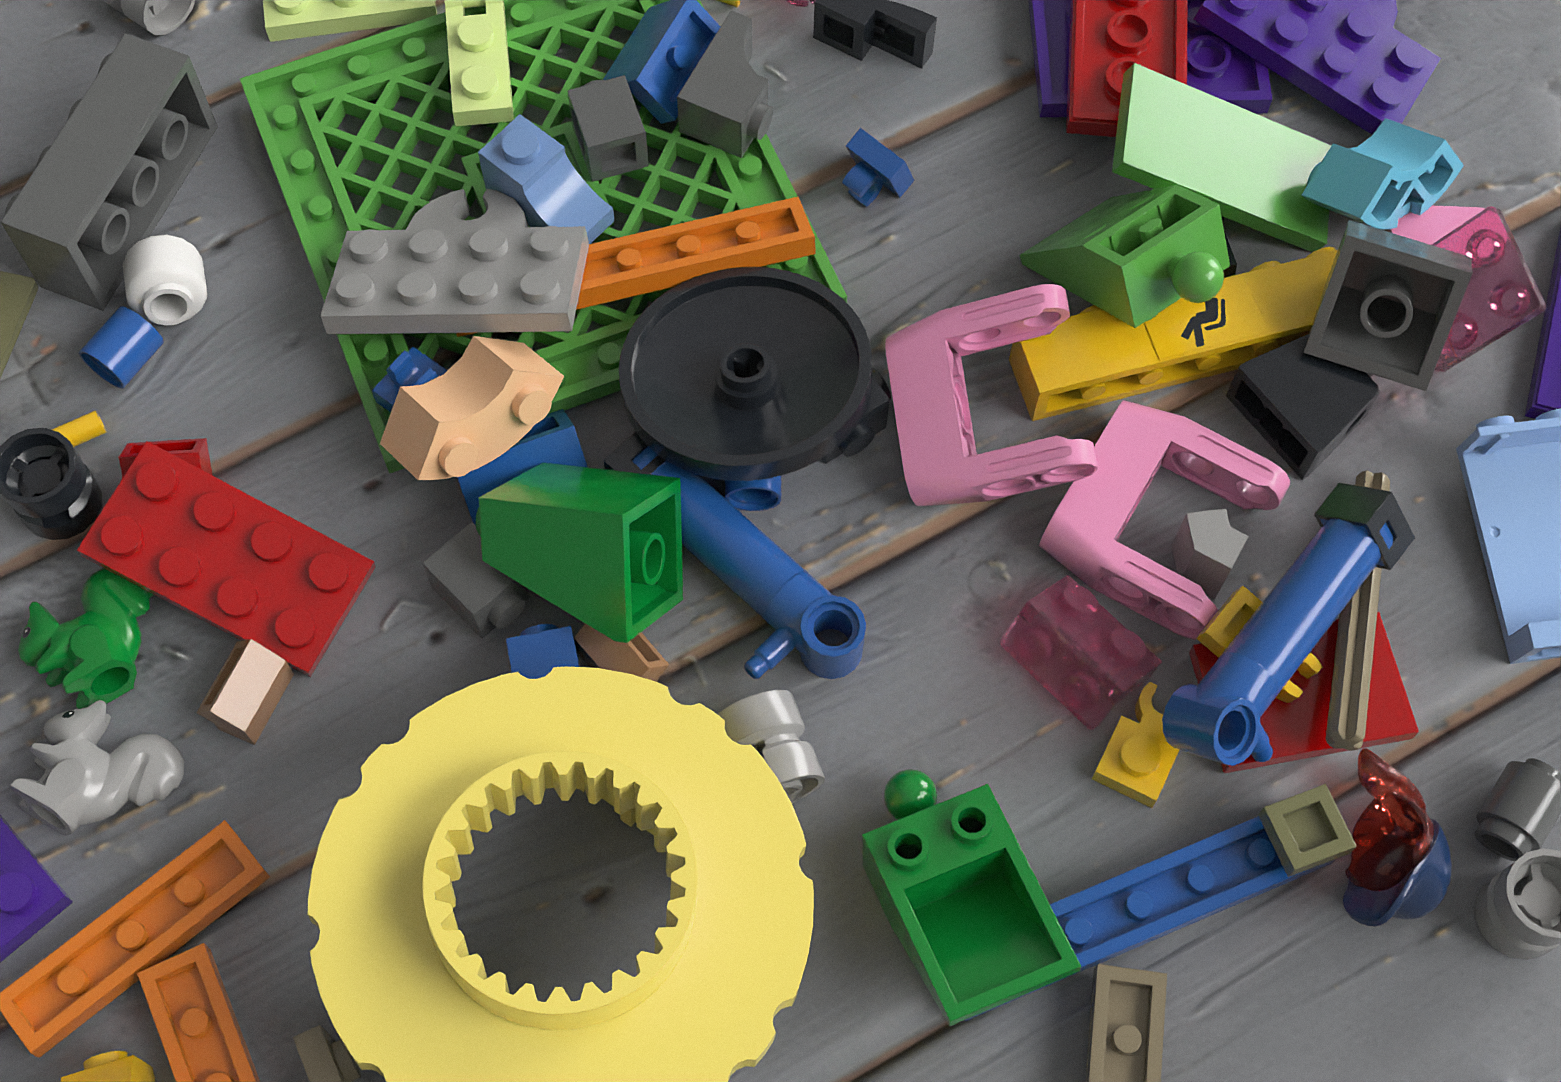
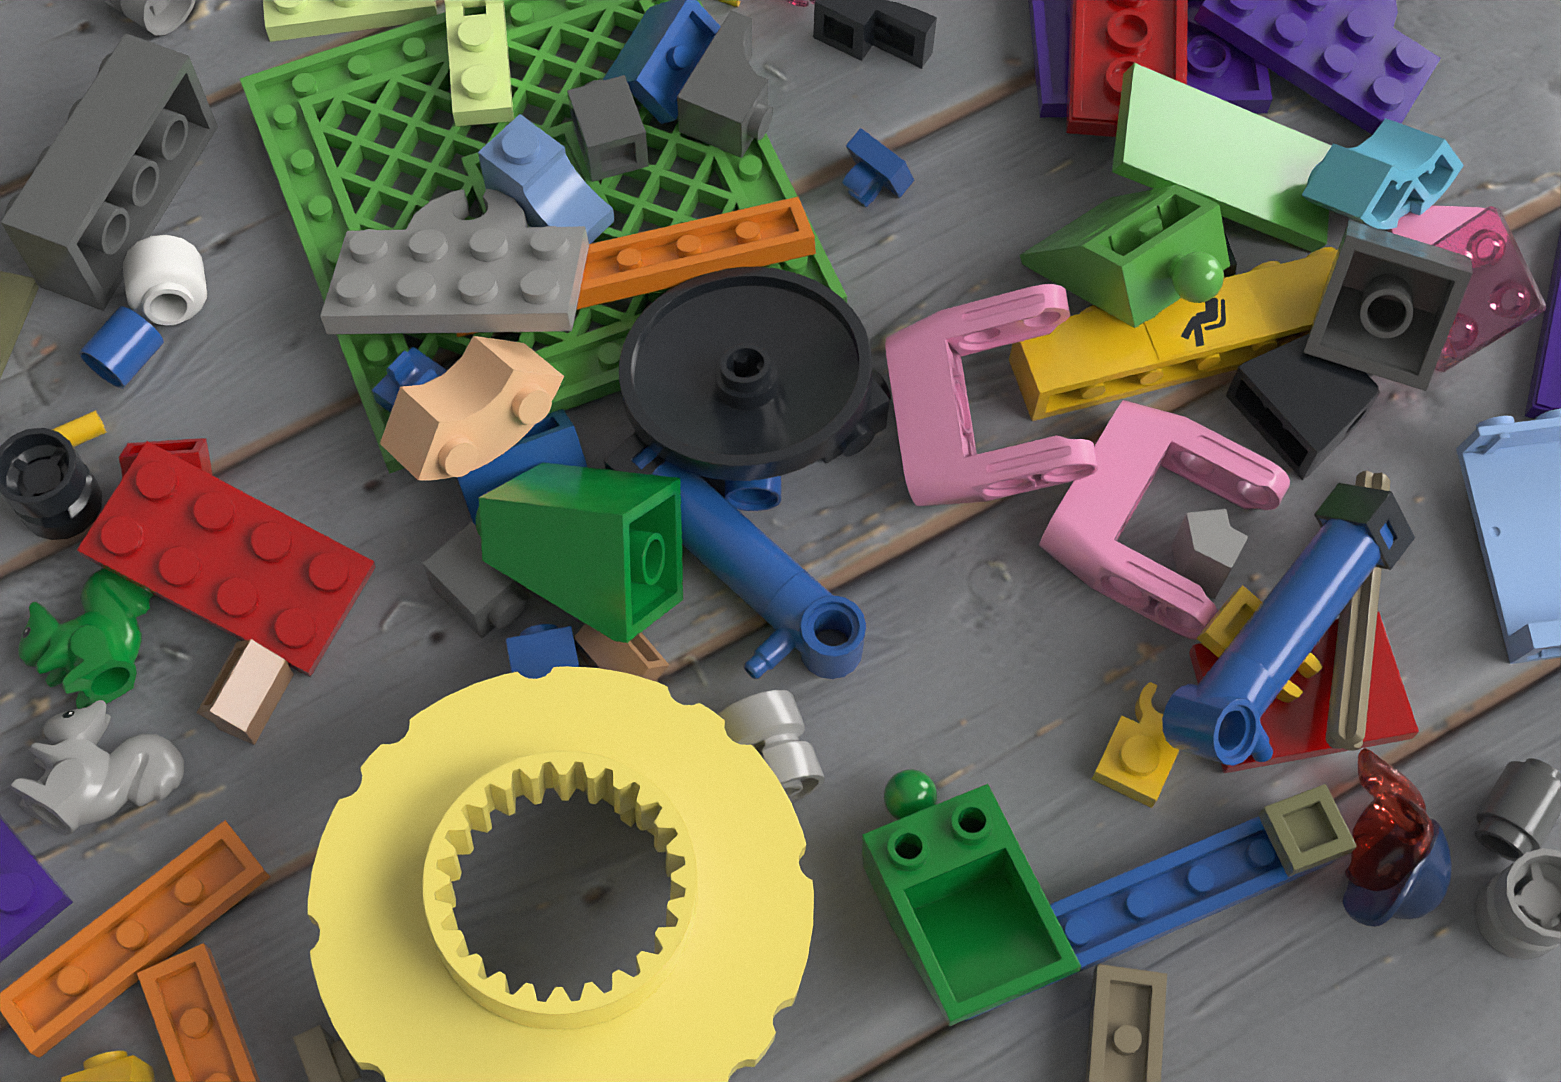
clear pink bracket [1000,575,1162,730] -> none

